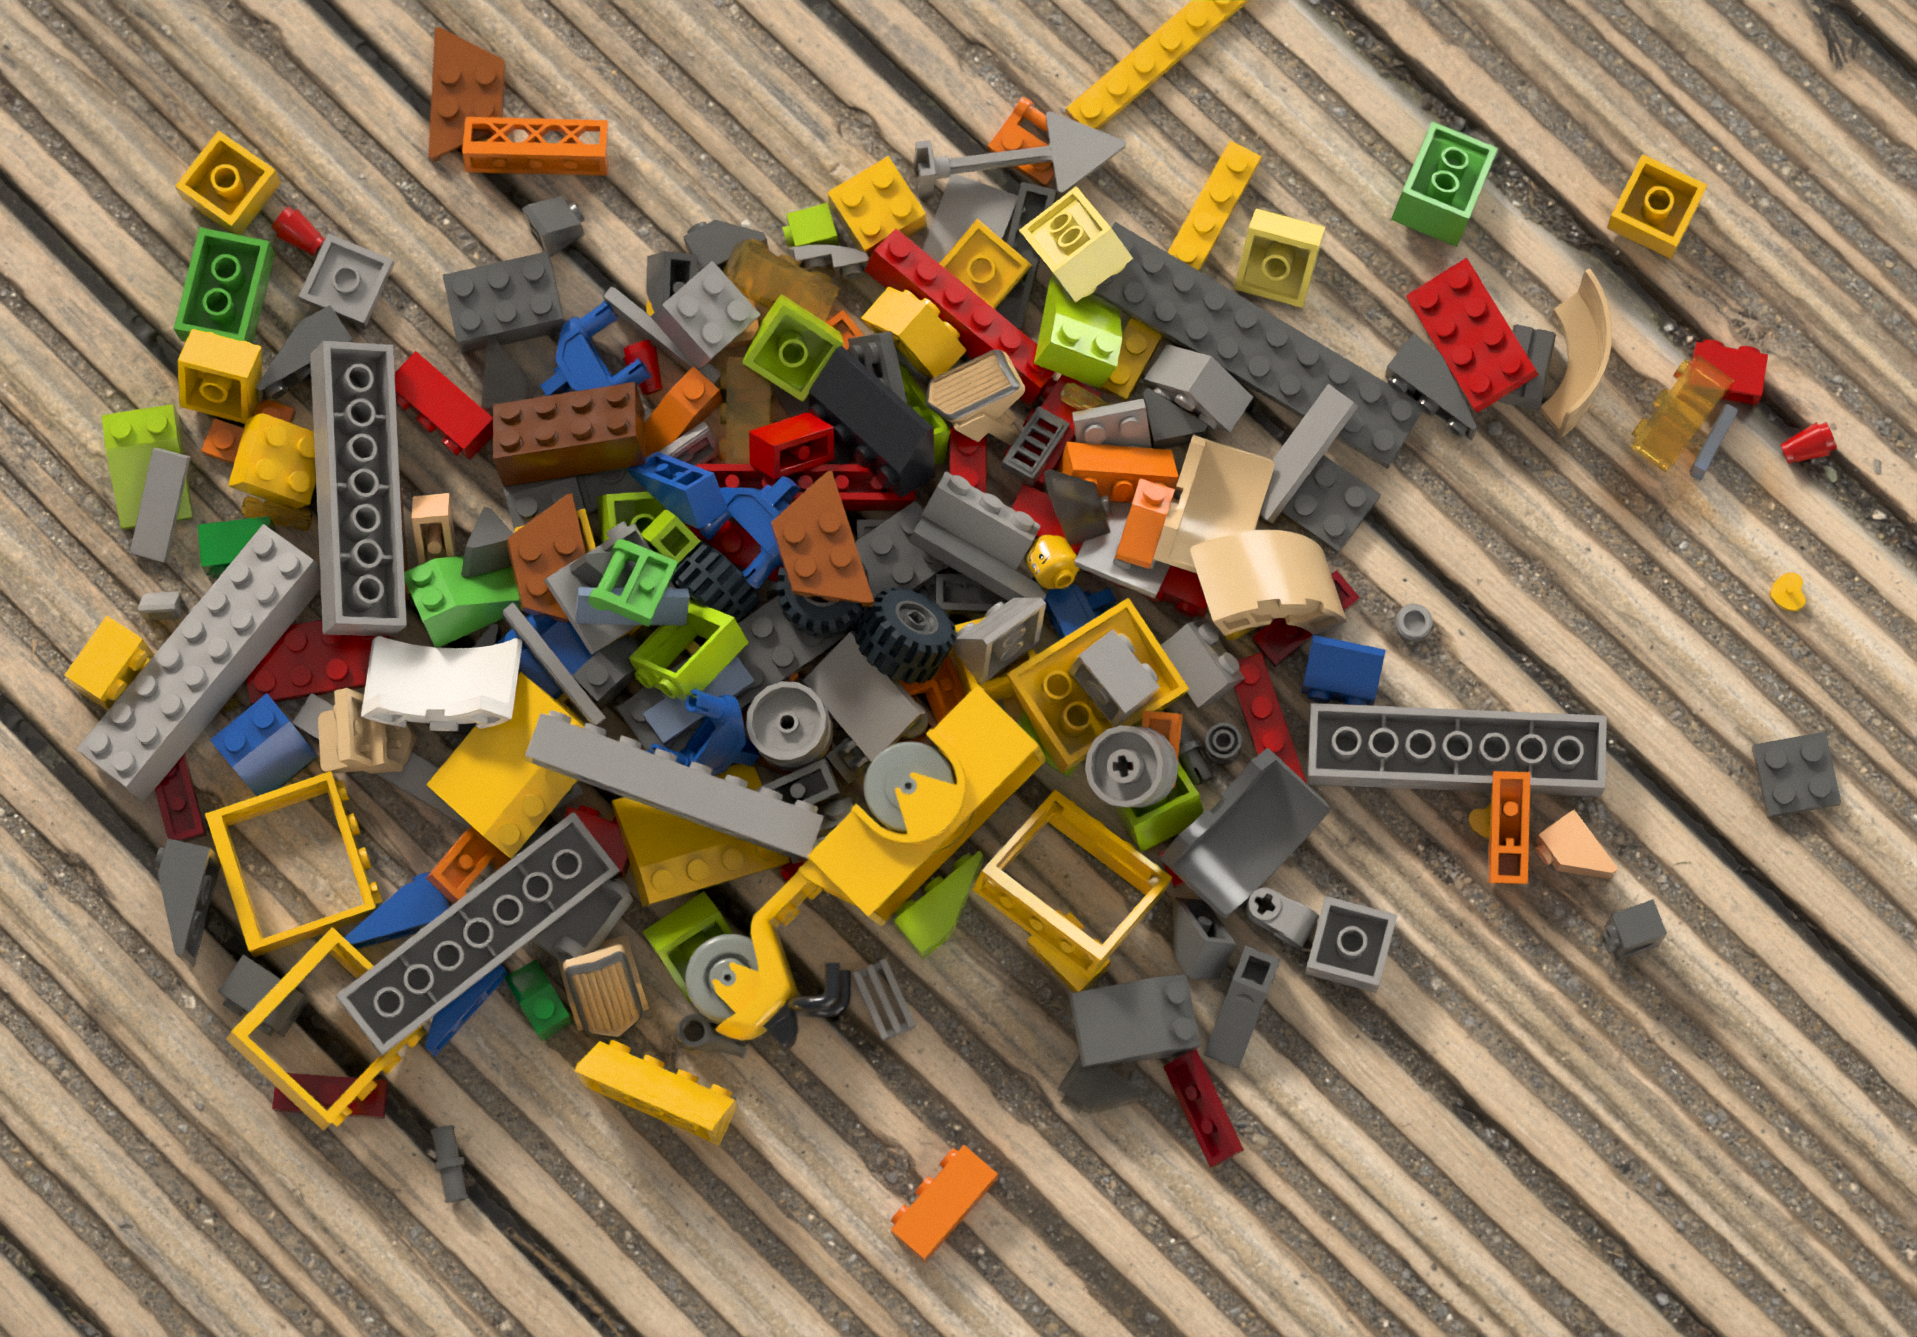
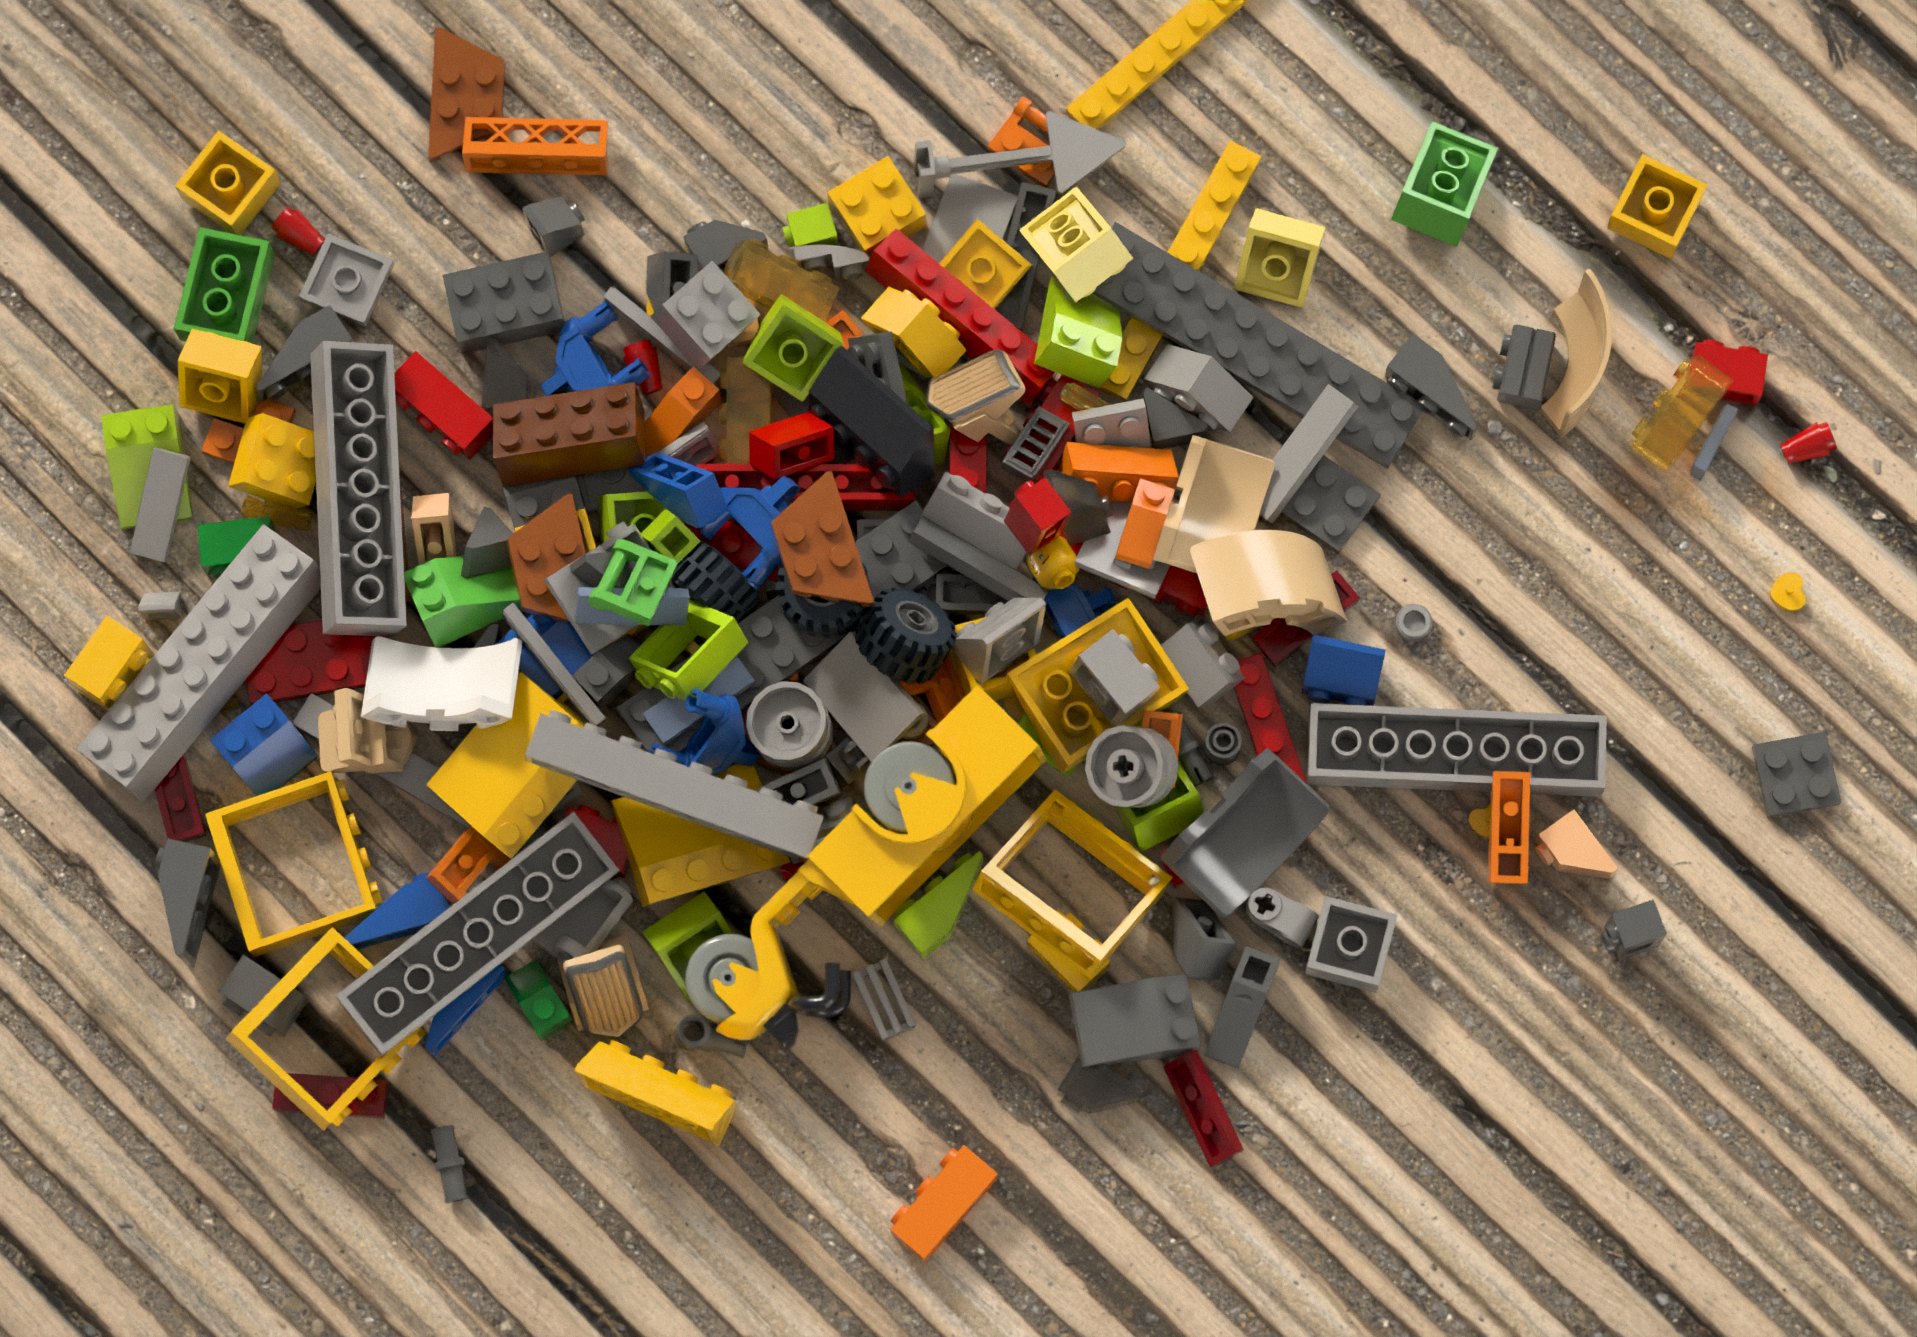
red plate [1406,257,1539,413] -> none
none -> red brick [1004,477,1071,556]

